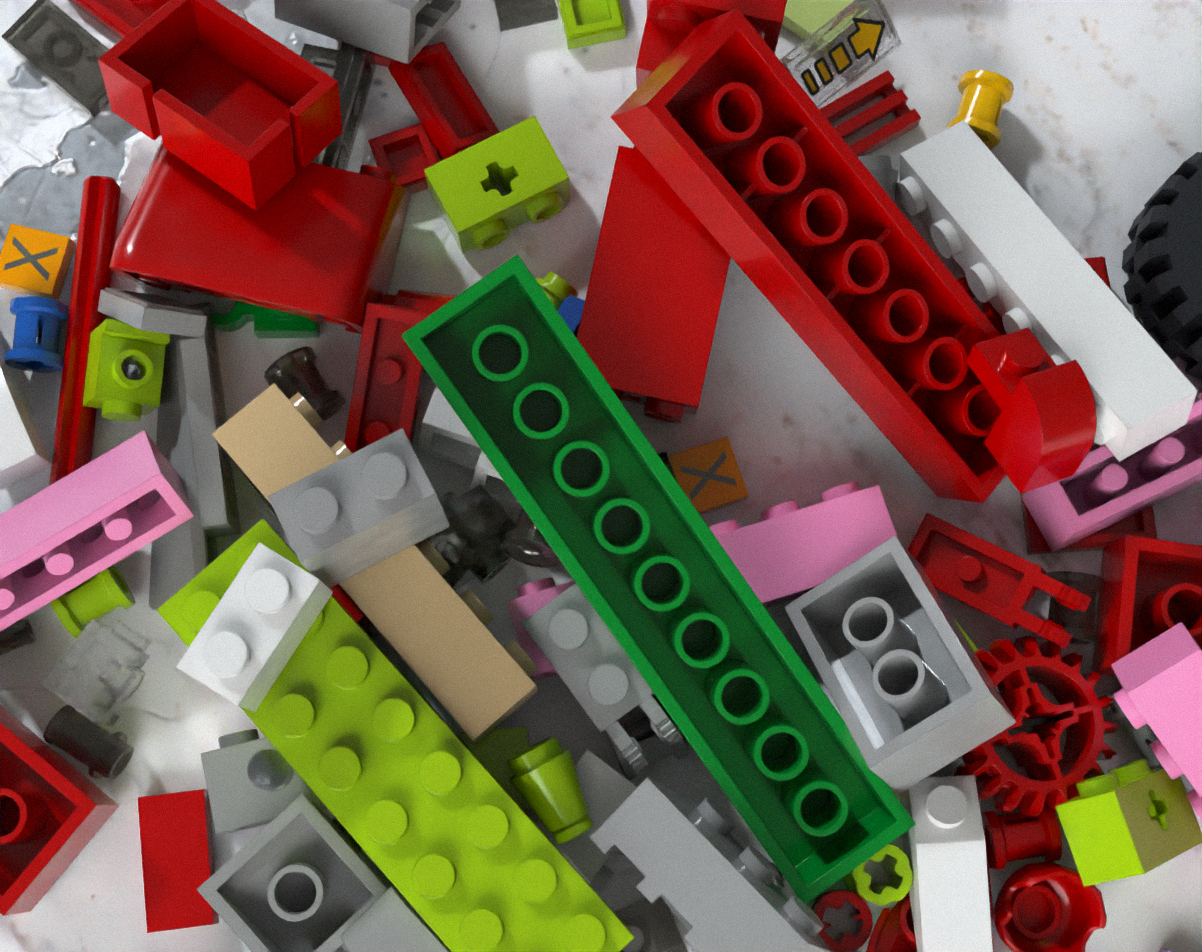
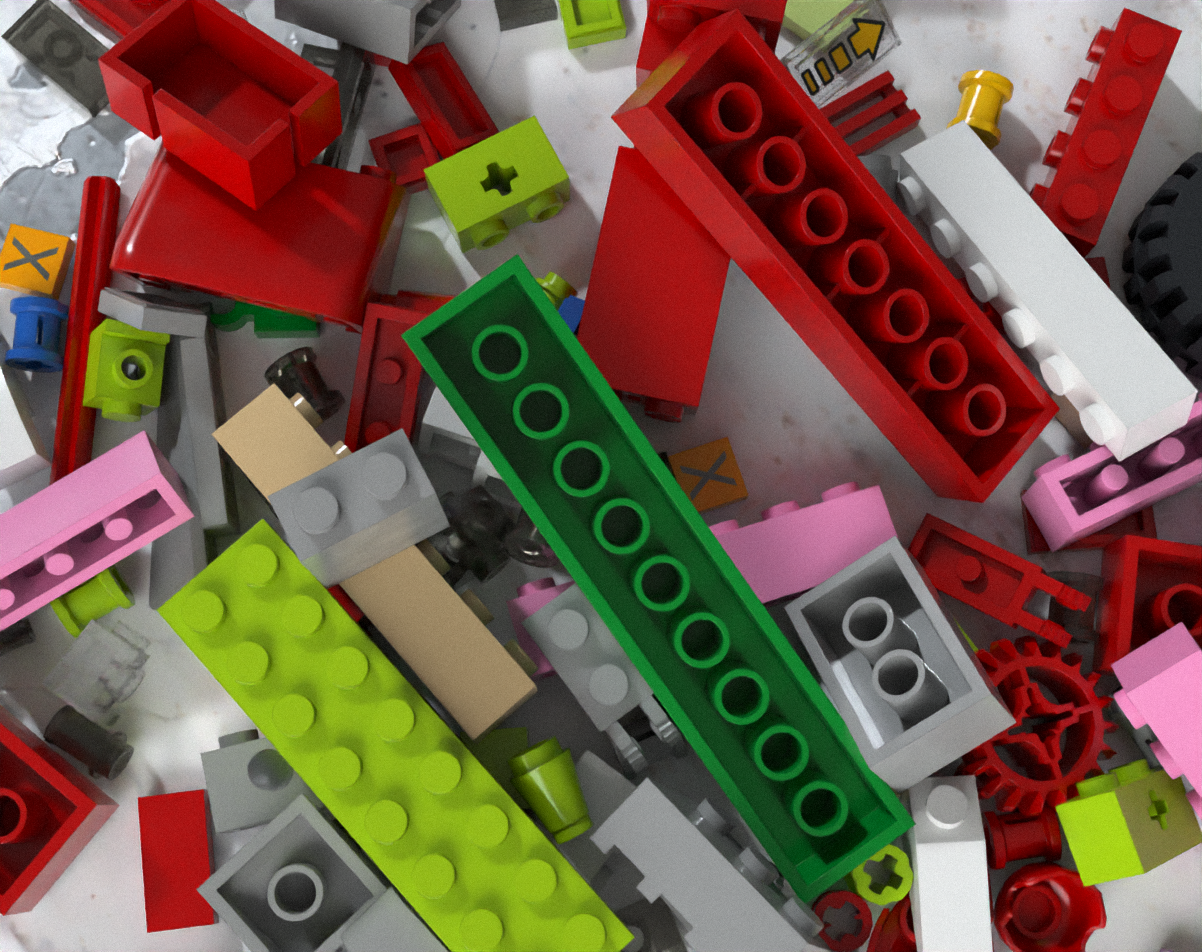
white brick [176,542,333,712] -> none
red brick [966,328,1097,494] -> none
none -> red brick [1029,7,1182,258]

